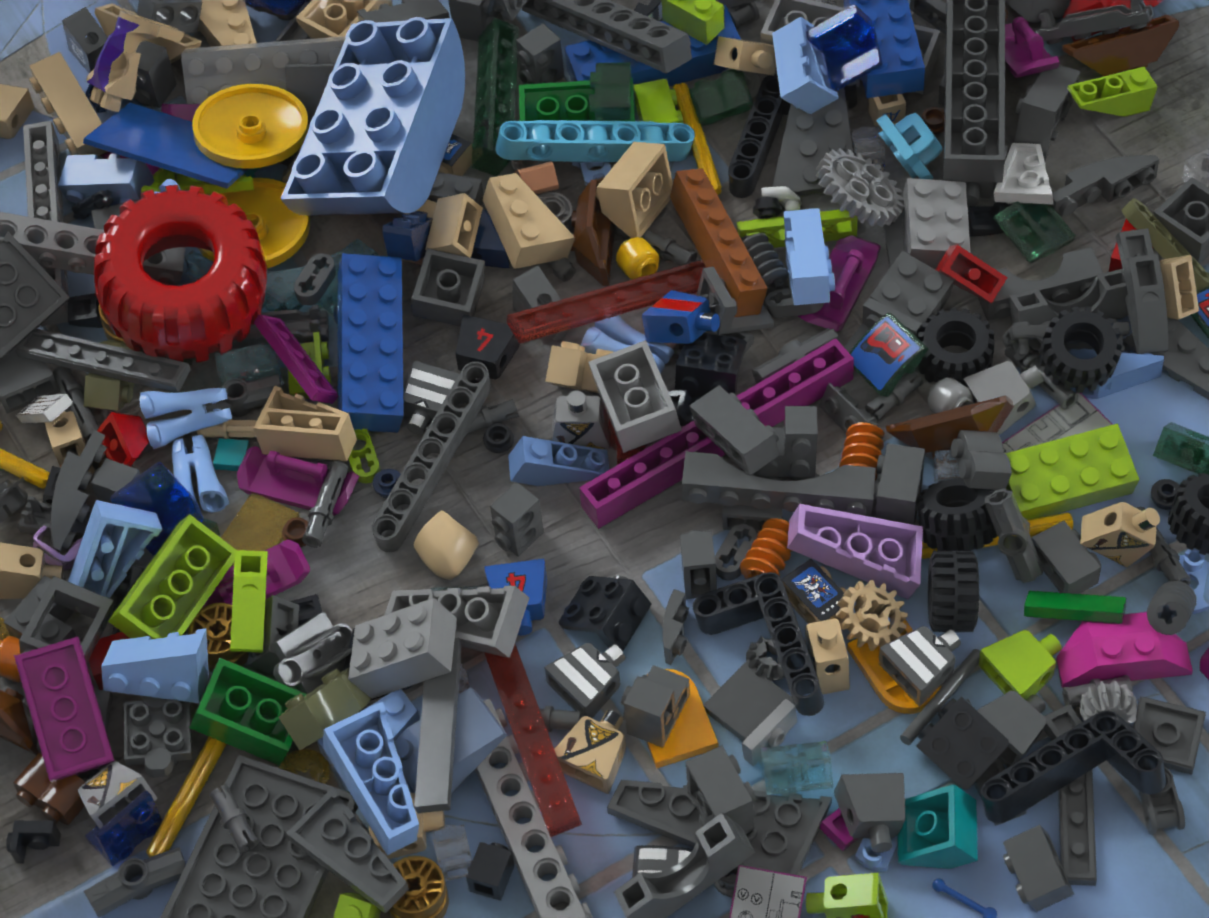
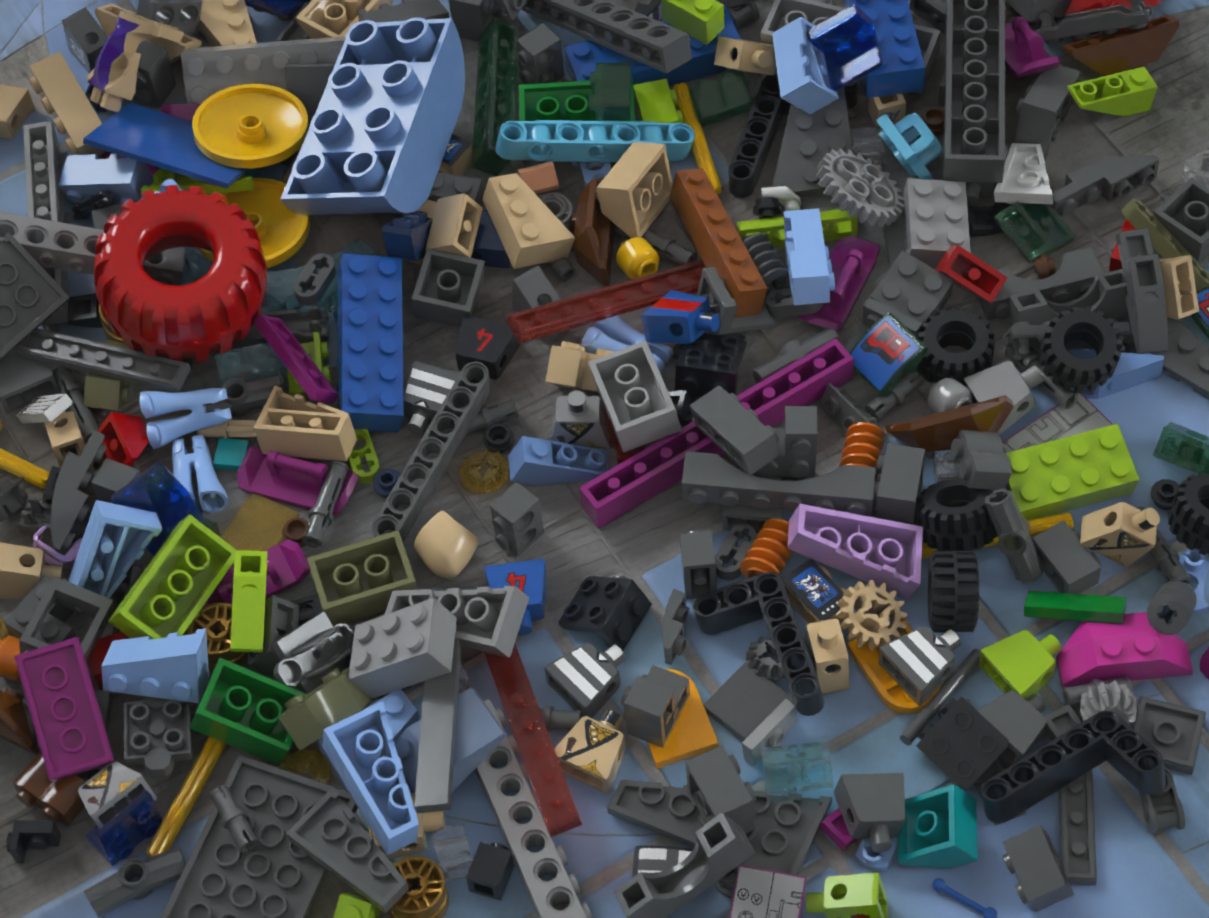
none -> olive brick [307,530,418,626]
none -> clear yellow gear [460,448,509,493]
none -> reddish brown plate [1034,254,1056,280]

